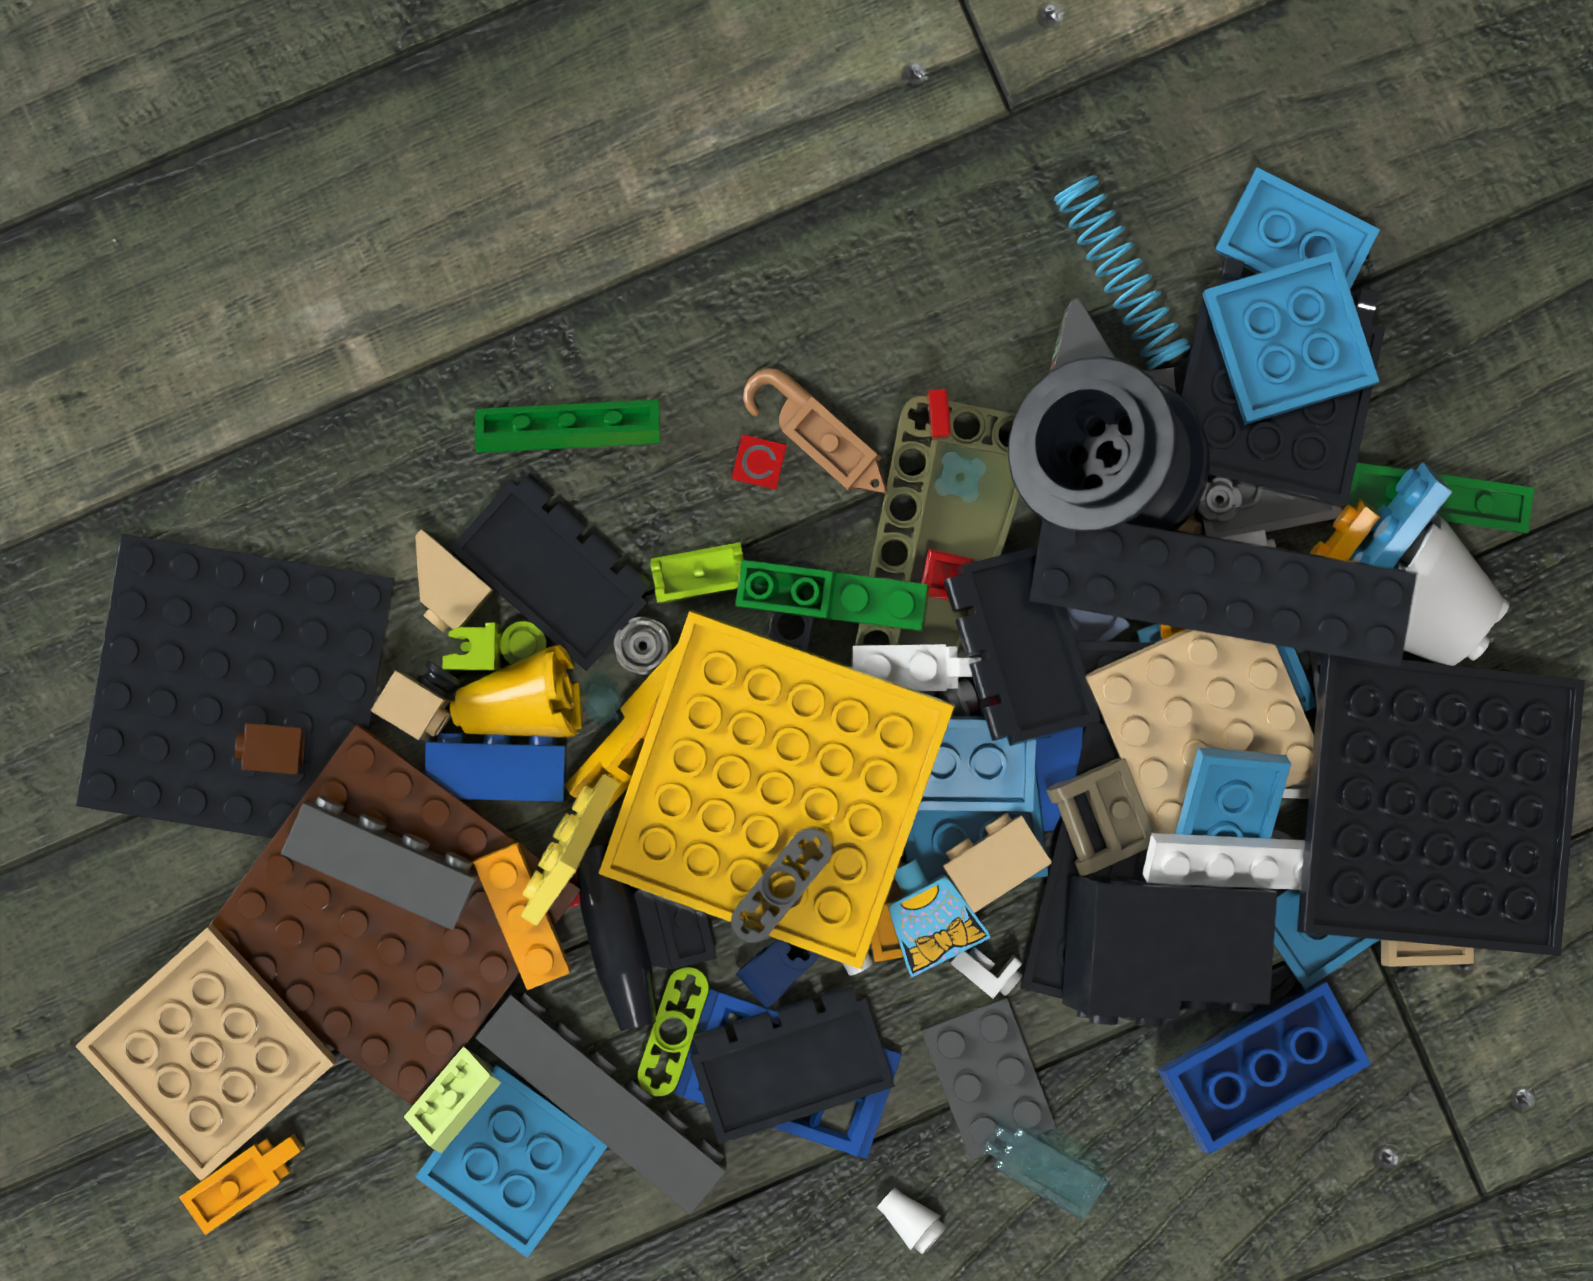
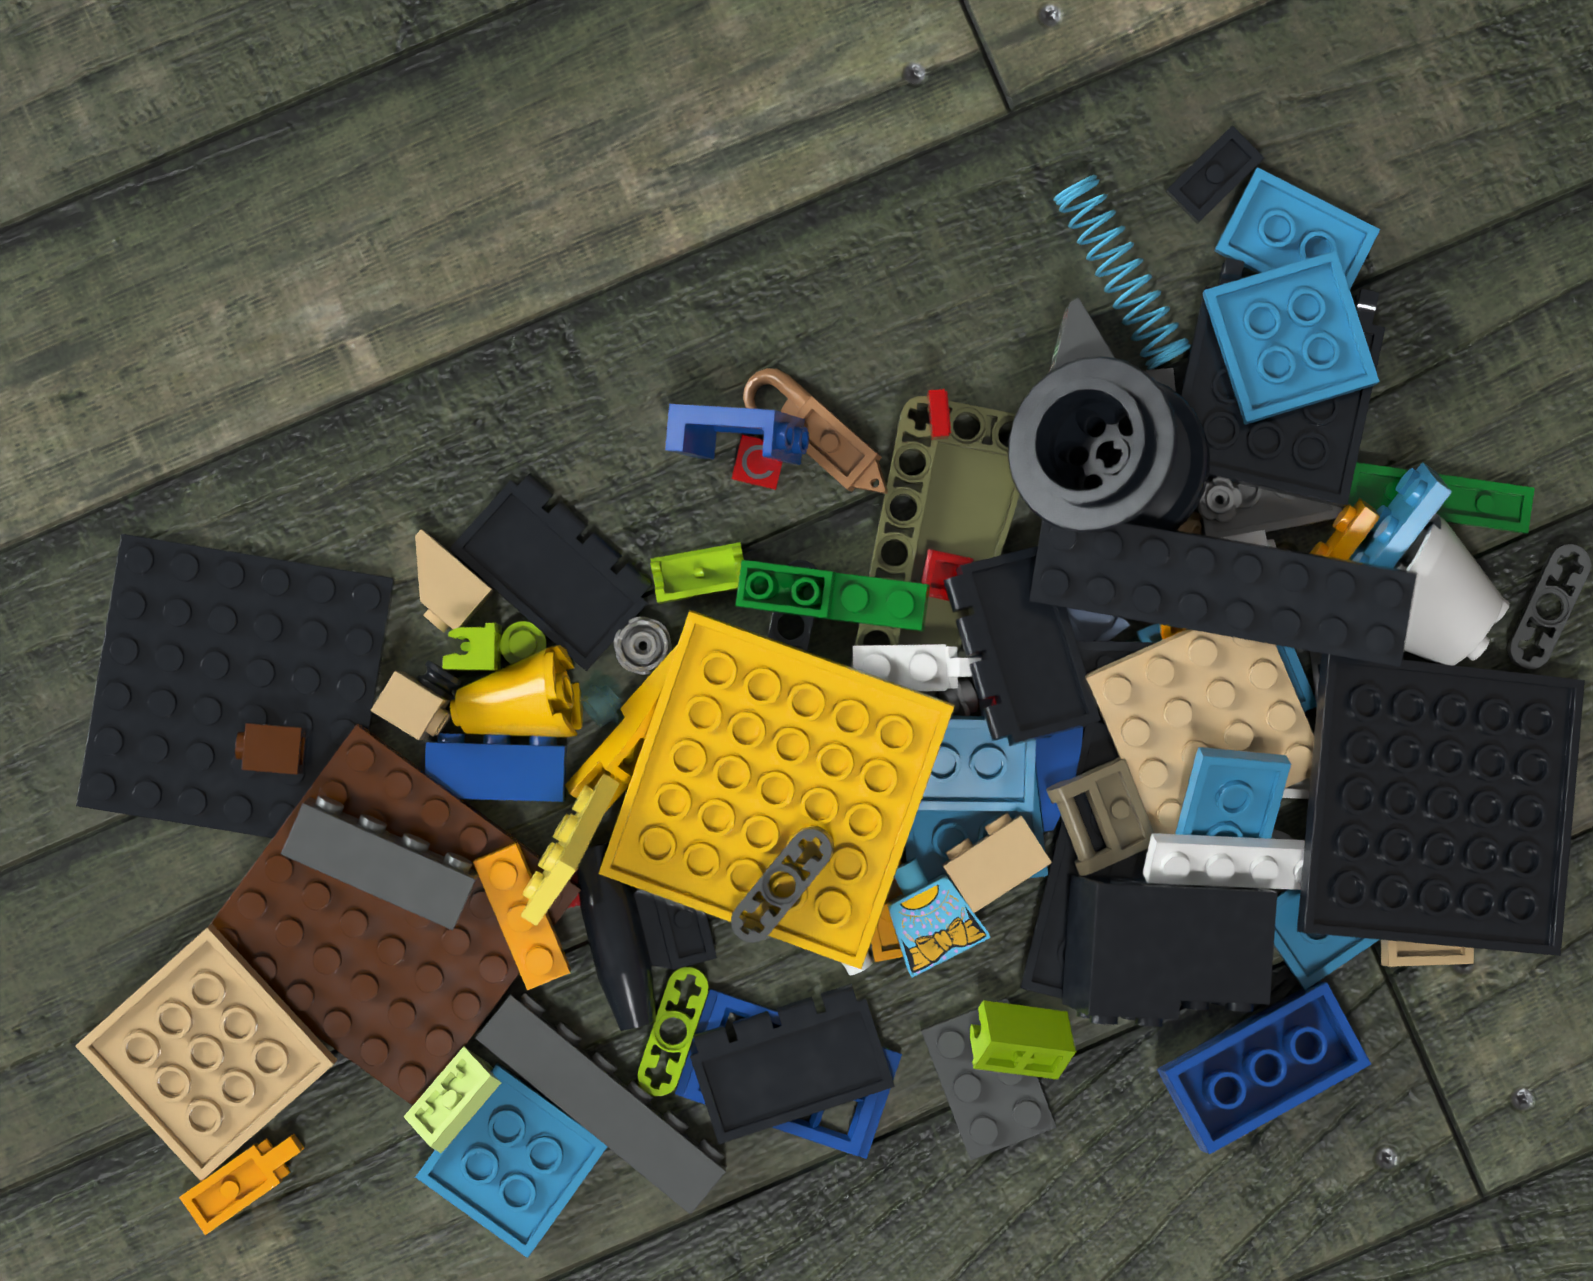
green plate [475,399,661,453] -> none
dark blue piece [735,939,819,1008] -> none
white cone [877,1187,947,1255] -> none
clear light blue plate [935,451,986,503] -> none
white bracket [949,947,1022,998] -> none
clear light blue hinge [983,1125,1108,1220] -> none
none -> blue panel [665,404,809,465]
none -> lime hinge [970,1000,1076,1080]
none -> black plate [1165,125,1264,224]
none -> dark grey beam [1507,544,1591,669]

